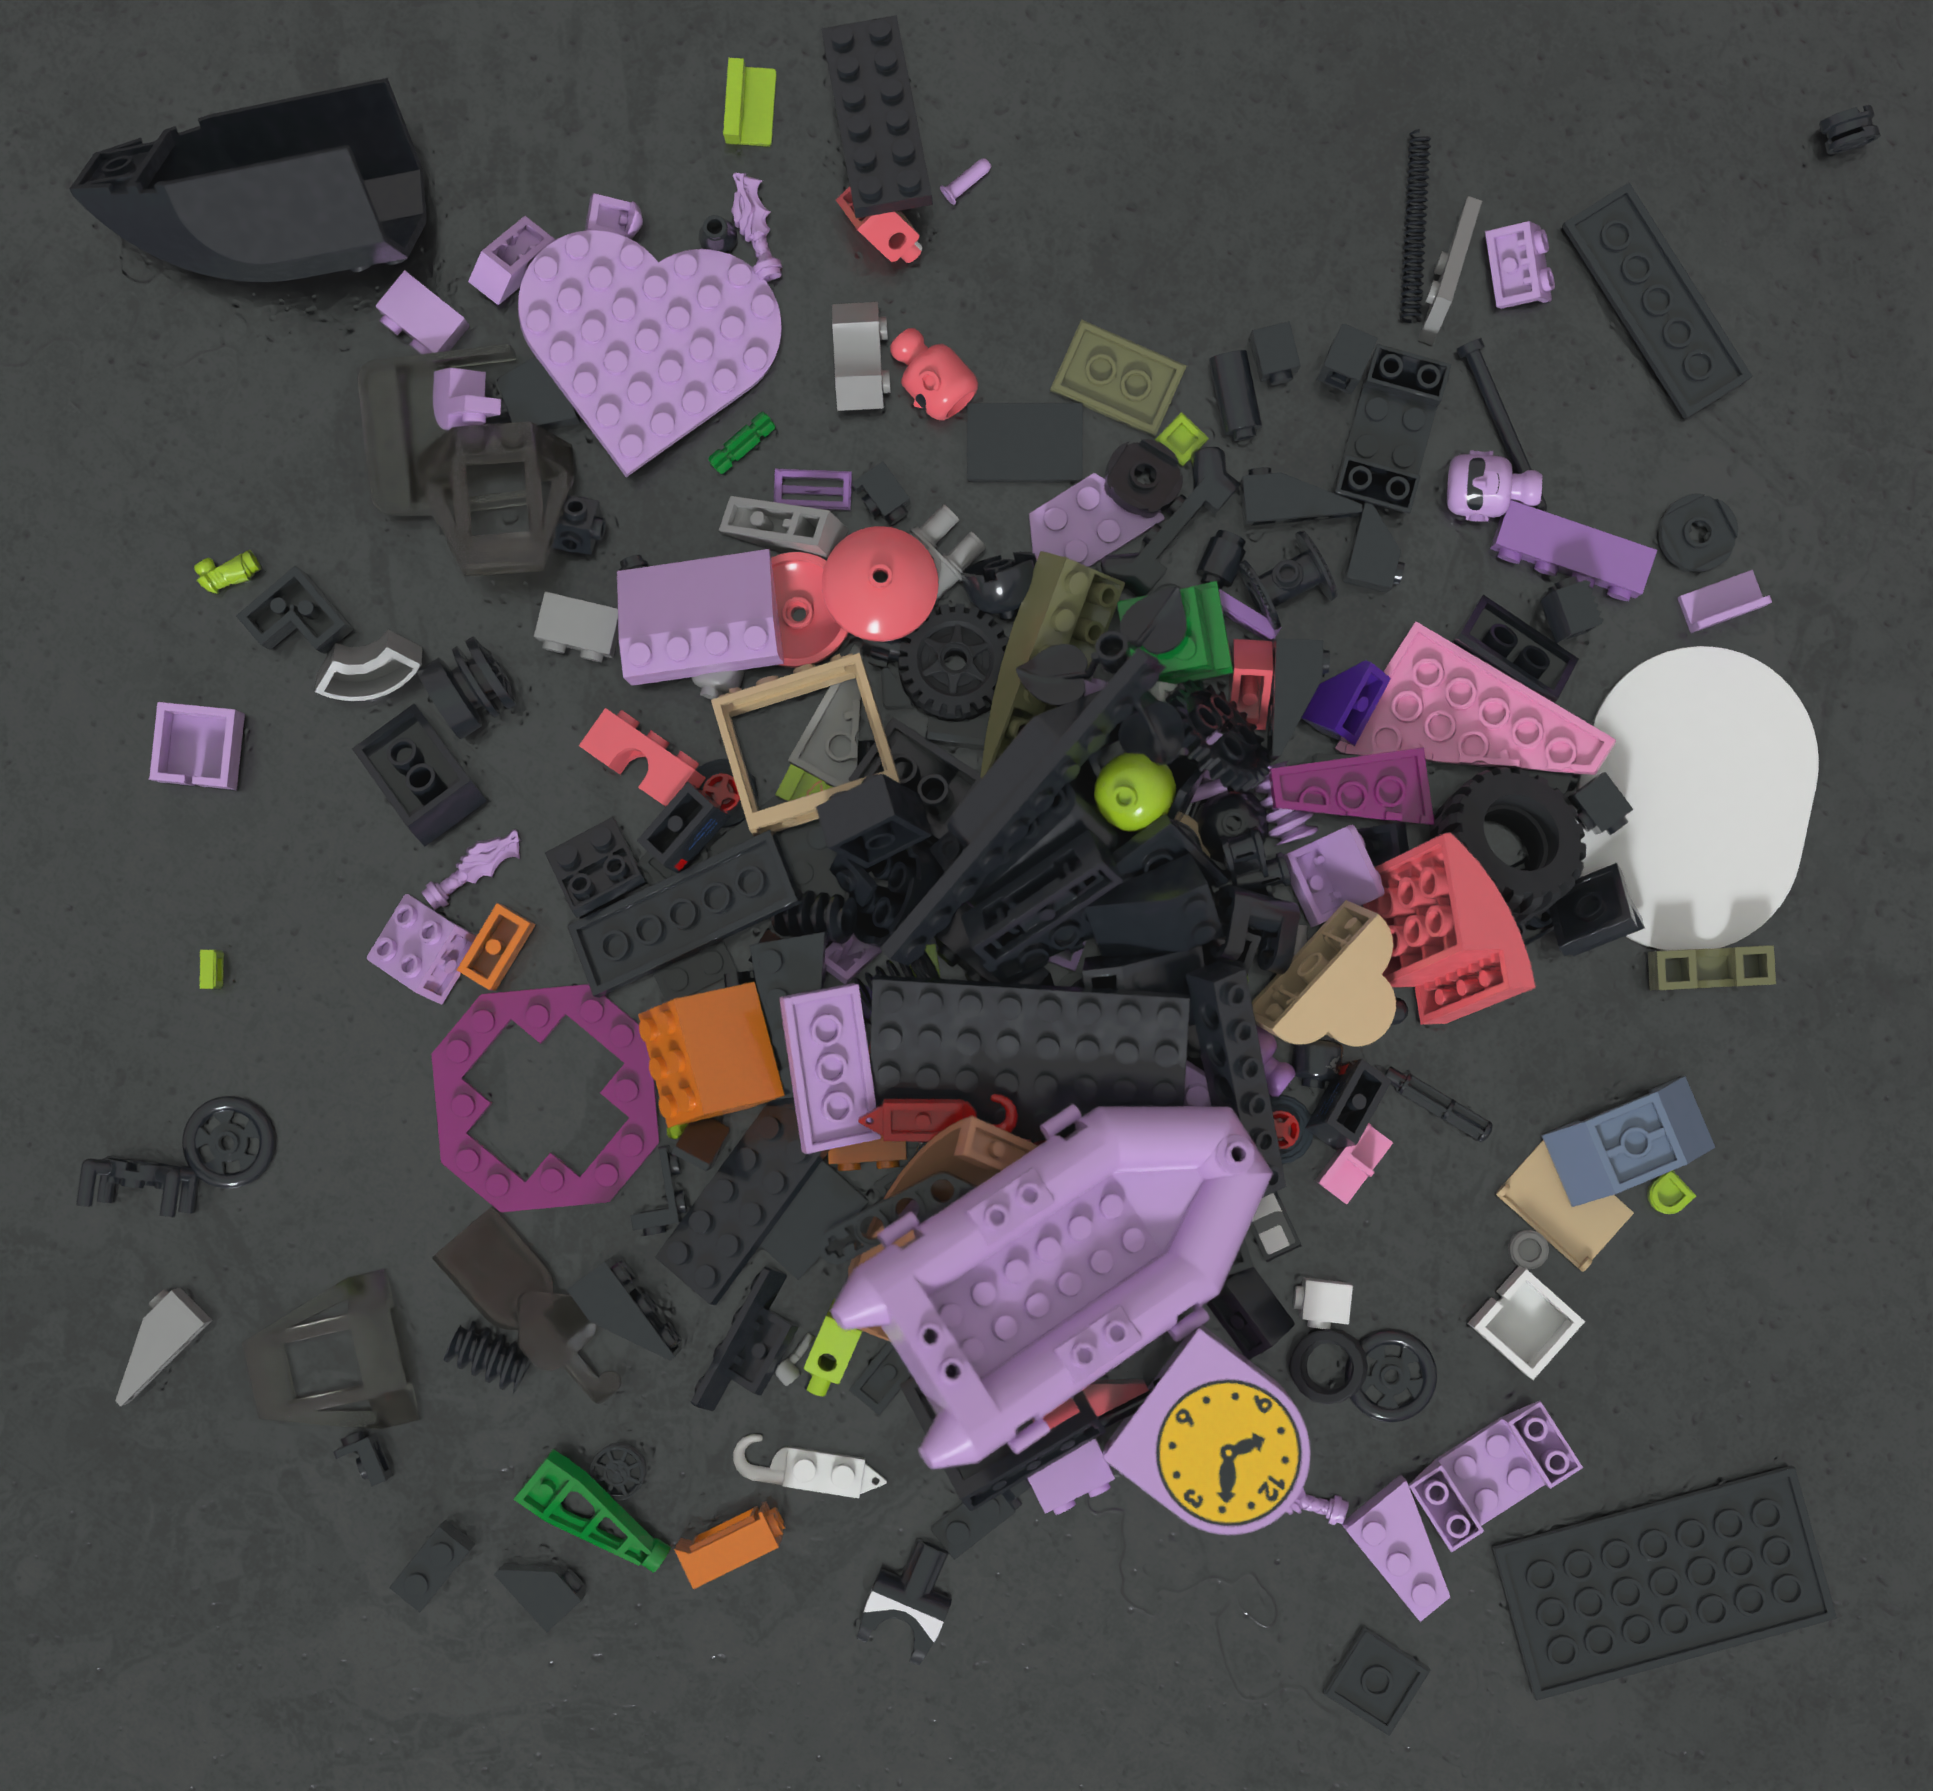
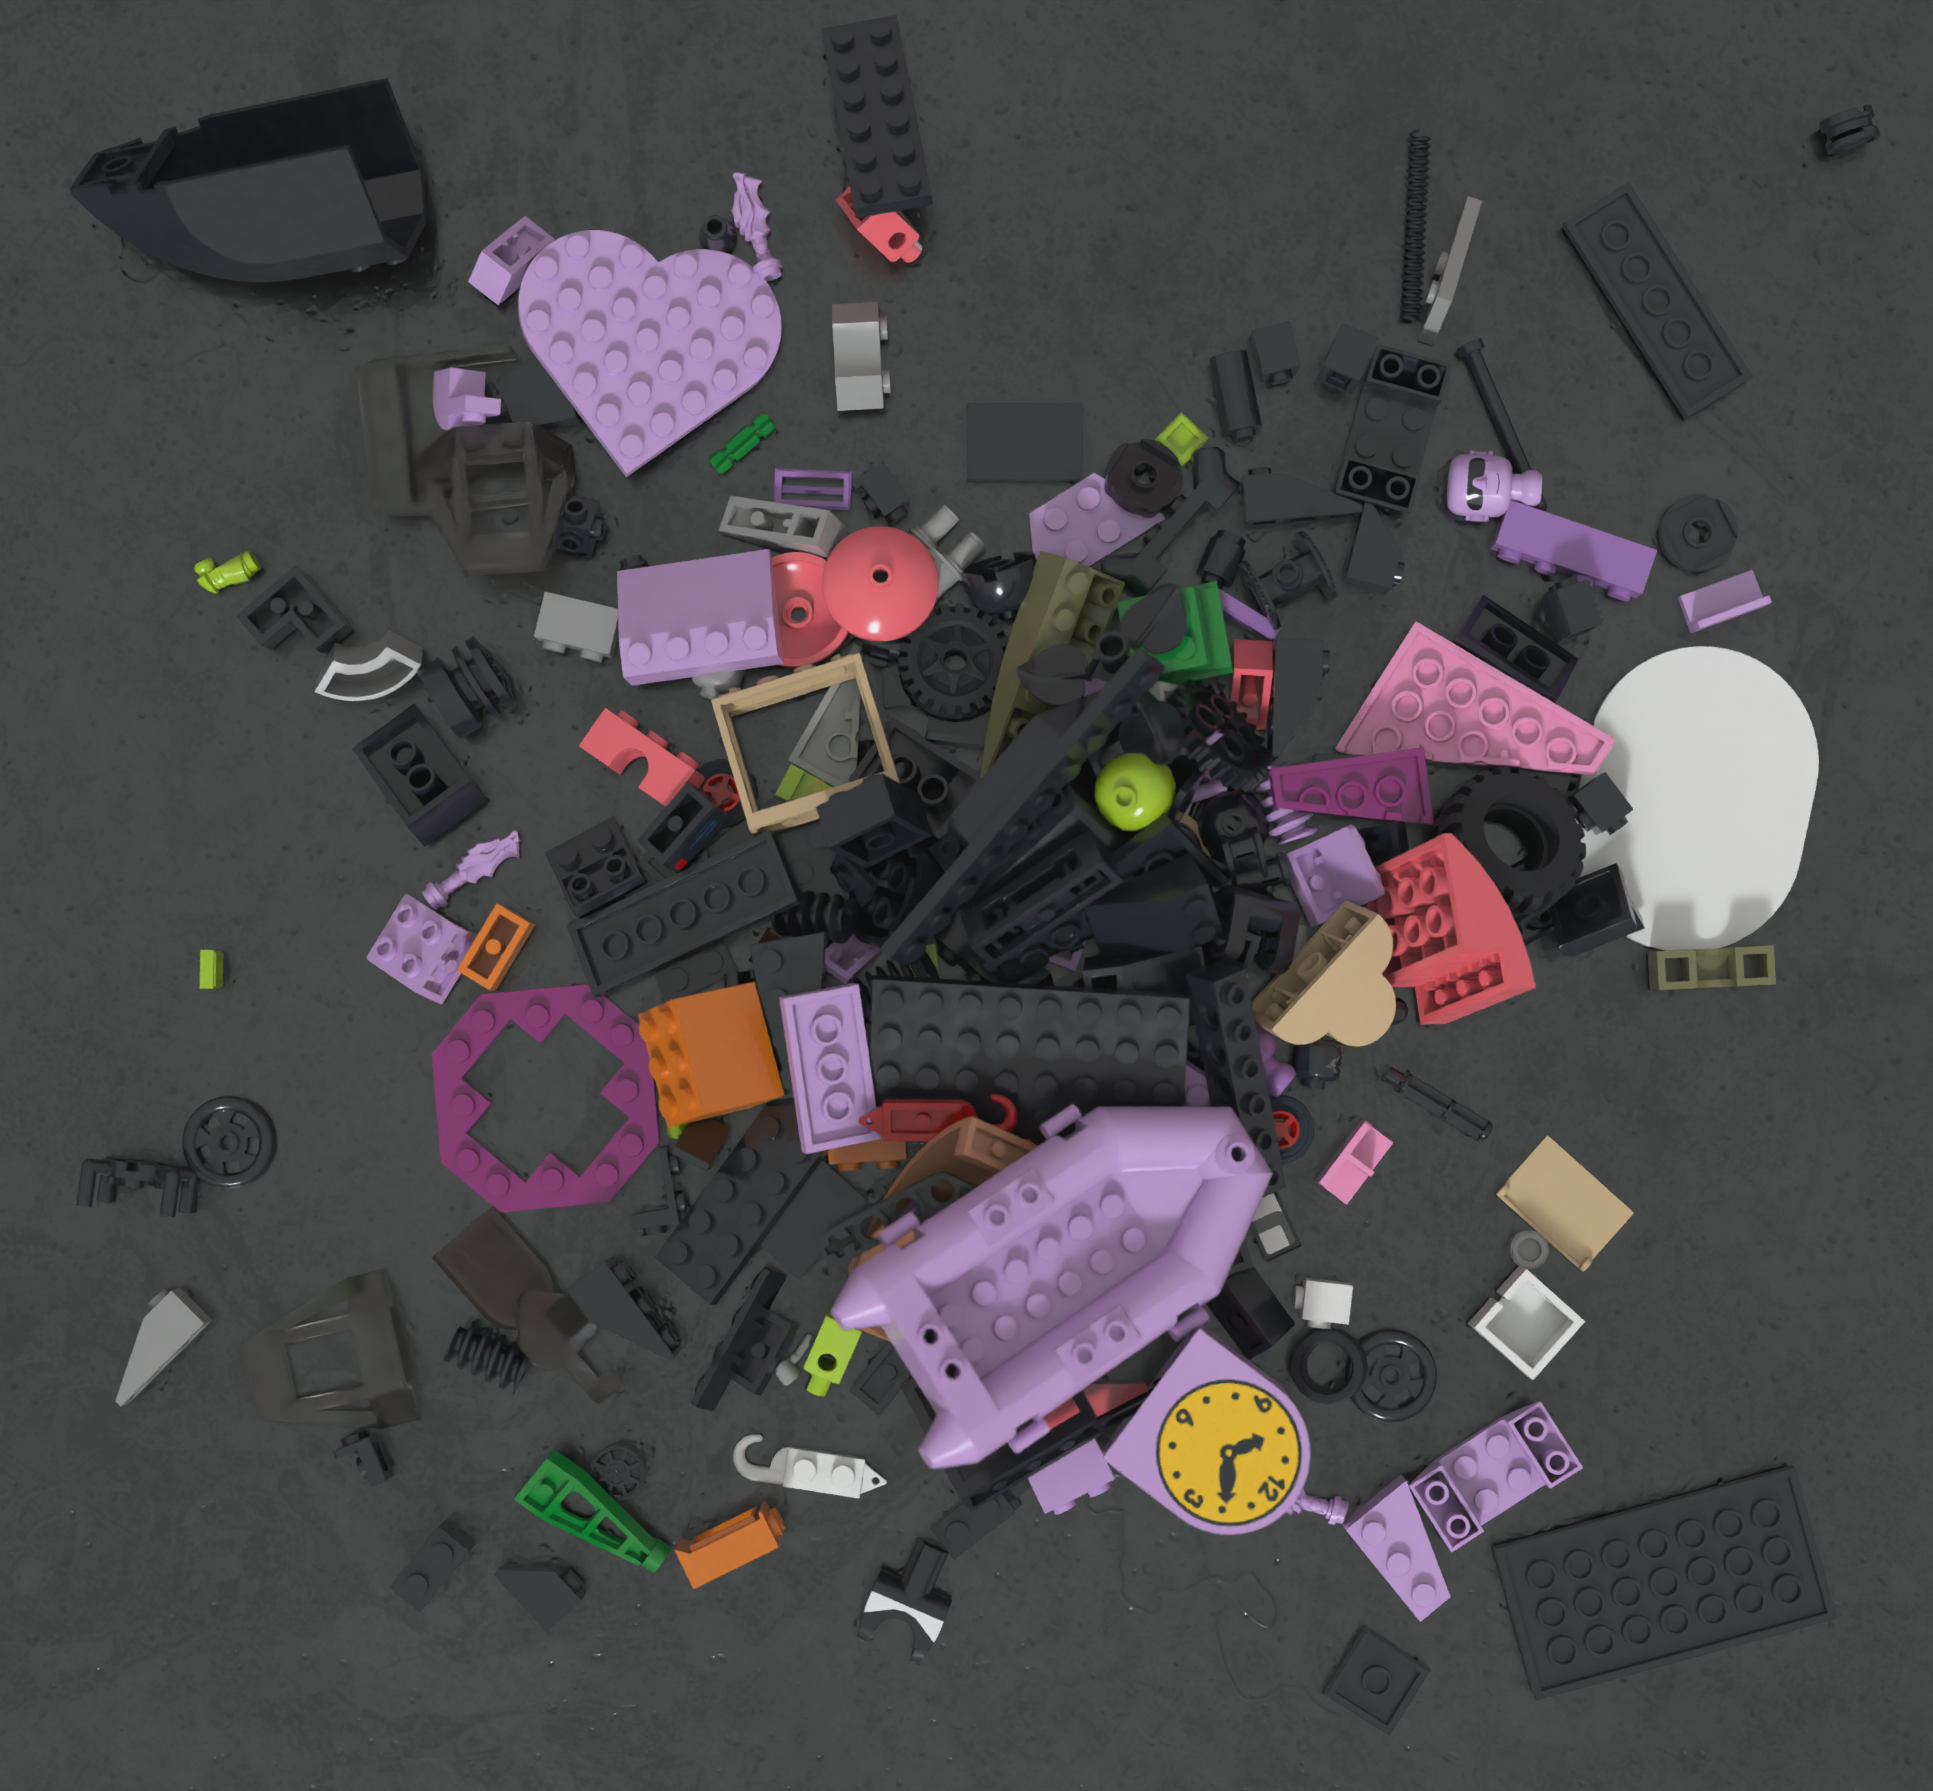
lavender piece [149,702,245,790] -> none
lavender brick [376,270,470,361] -> none
lavender plate [585,193,643,239] -> none
lime panel [723,58,777,146] -> none
coral piece [890,328,978,420] -> none
lavender piece [940,158,991,205] -> none
olive tile [1050,319,1187,438] -> none
dark purple slope [1301,660,1391,746] -> none
black brick [1305,1059,1392,1150] -> none
lavender bracket [1485,221,1555,309] -> none
sand blue slope [1541,1076,1715,1207] -> none
lime tile [1647,1170,1696,1214] -> none

